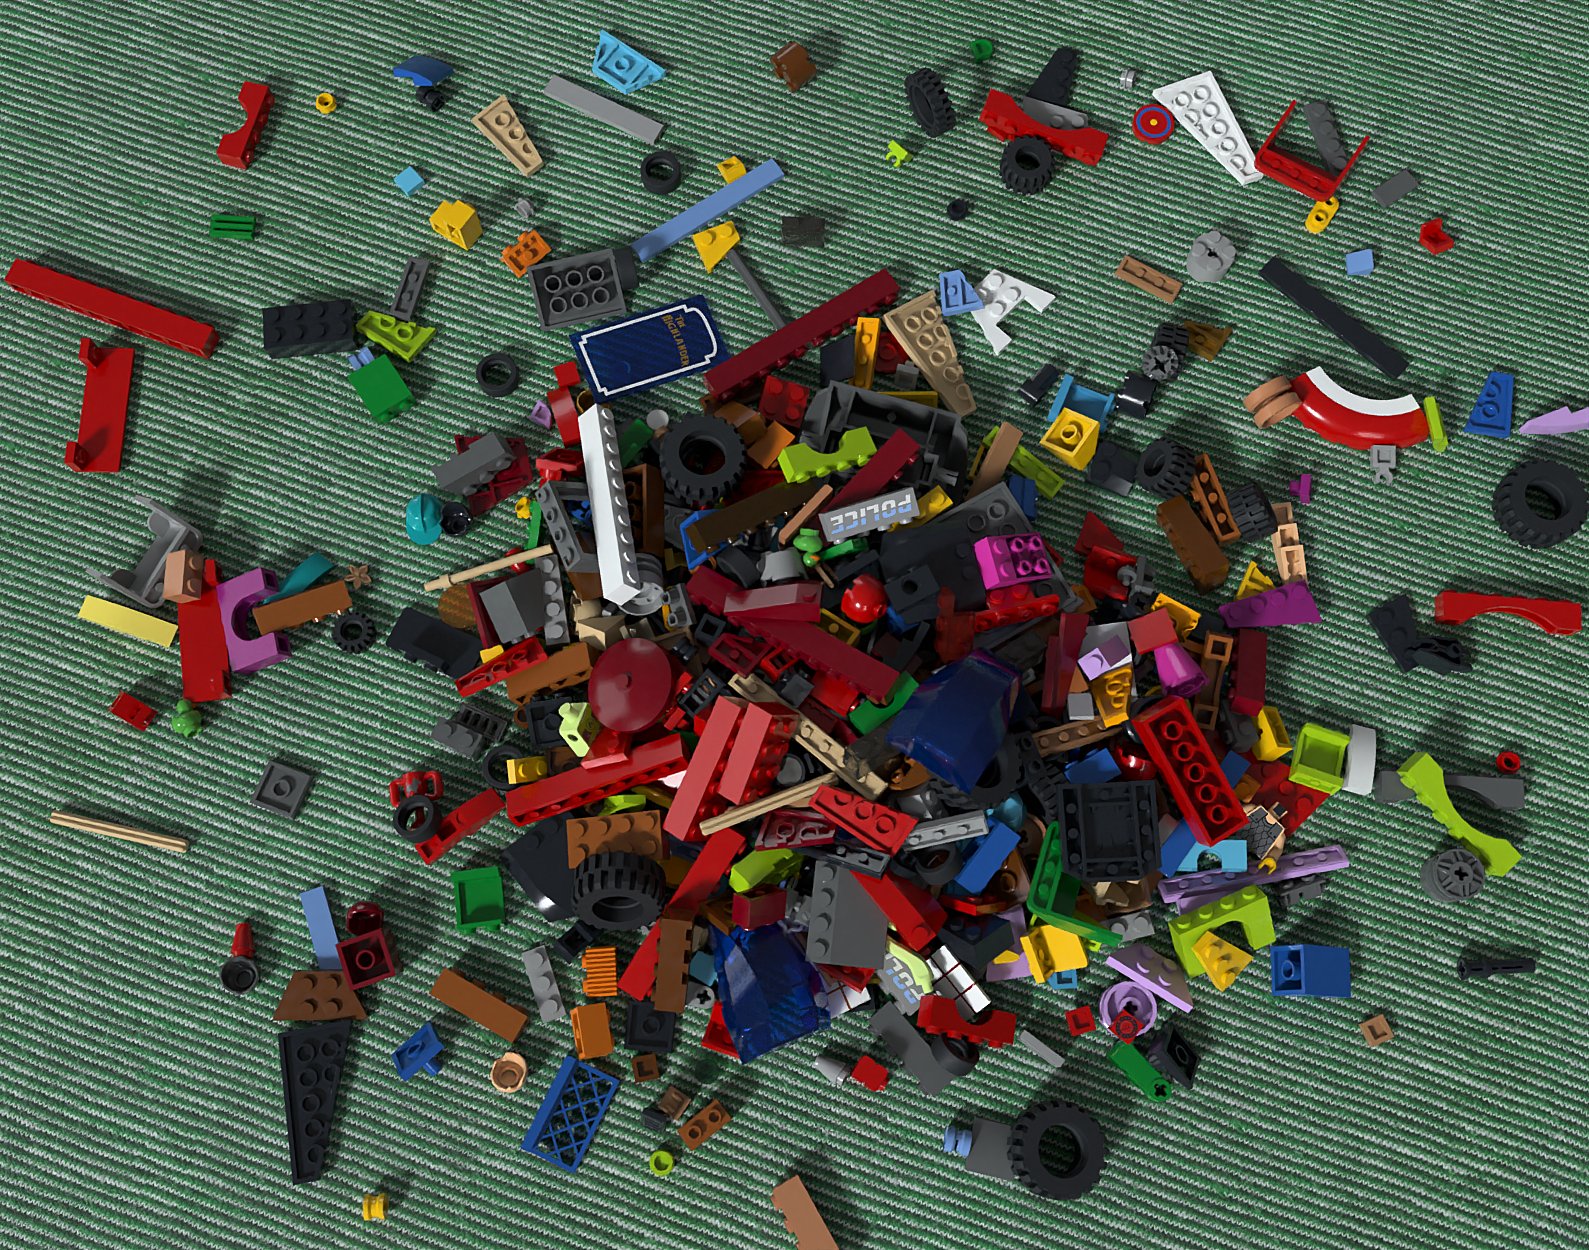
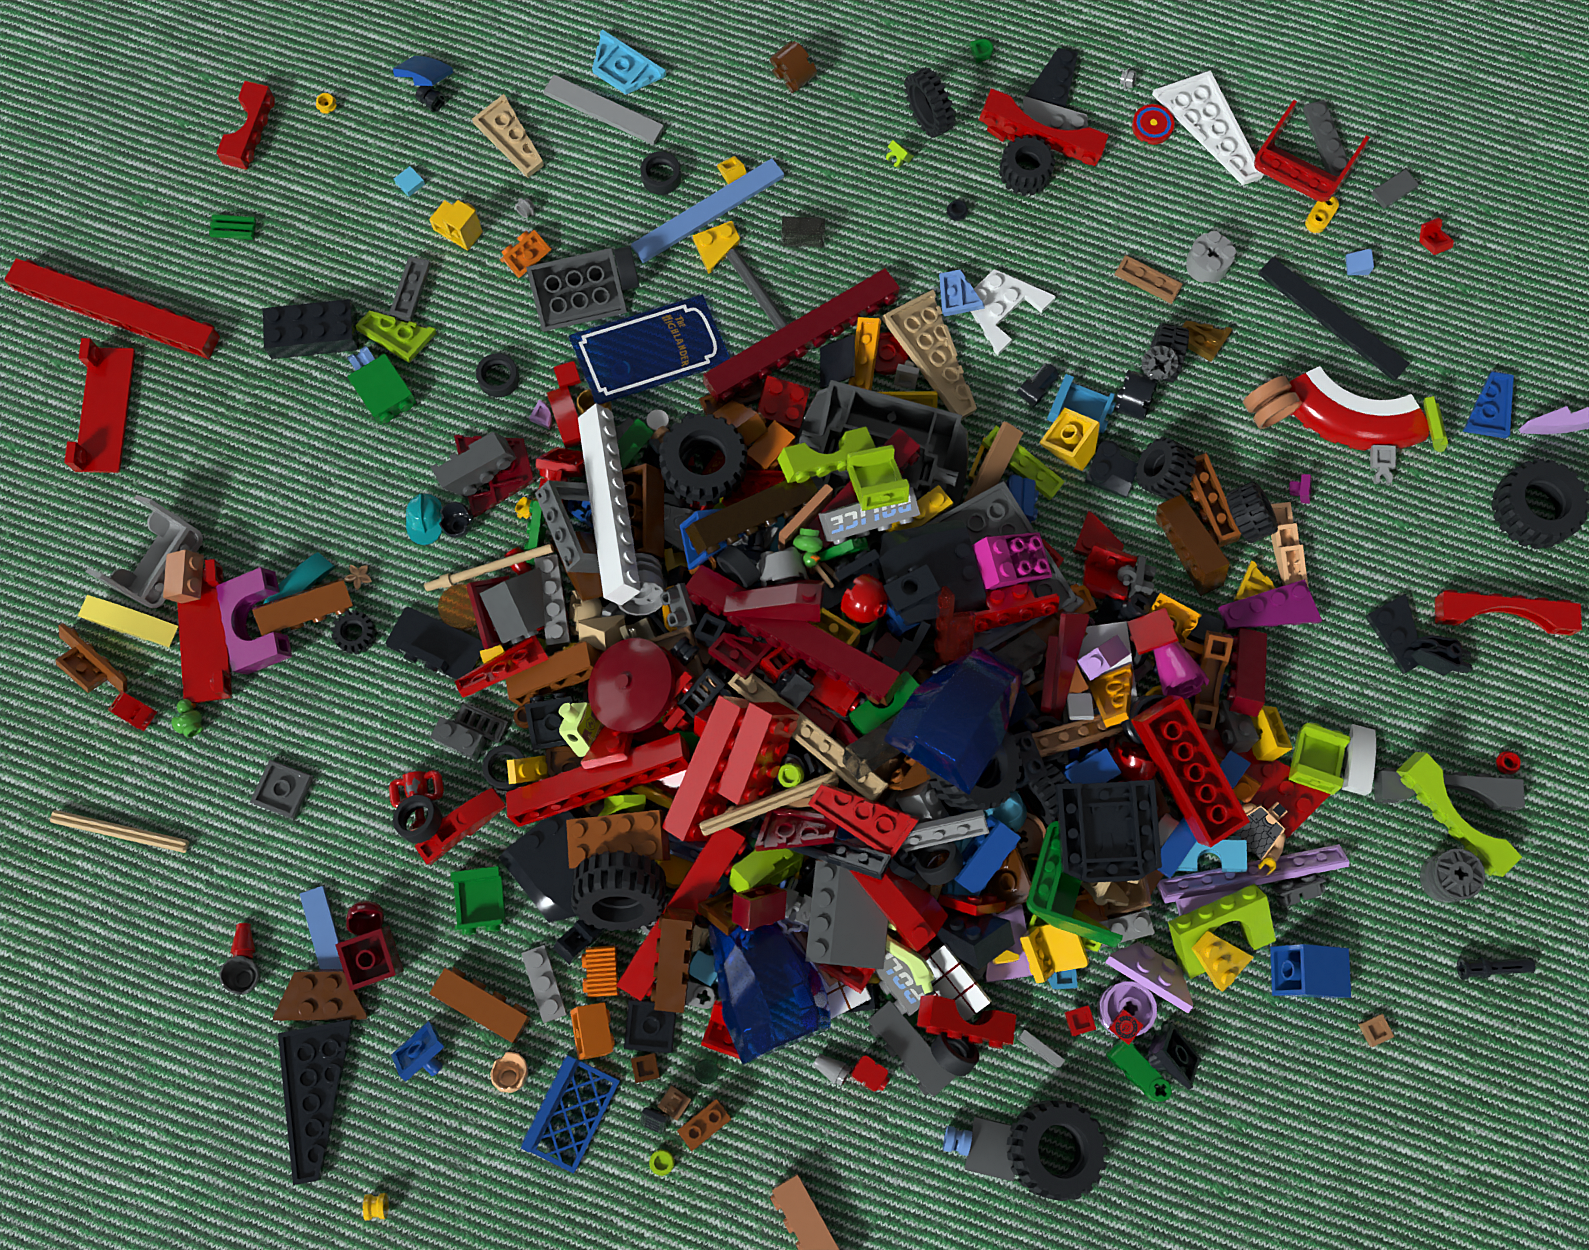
none -> dark orange bracket [55,623,128,693]
none -> lime tile [778,763,804,788]
none -> lime panel [847,445,909,511]

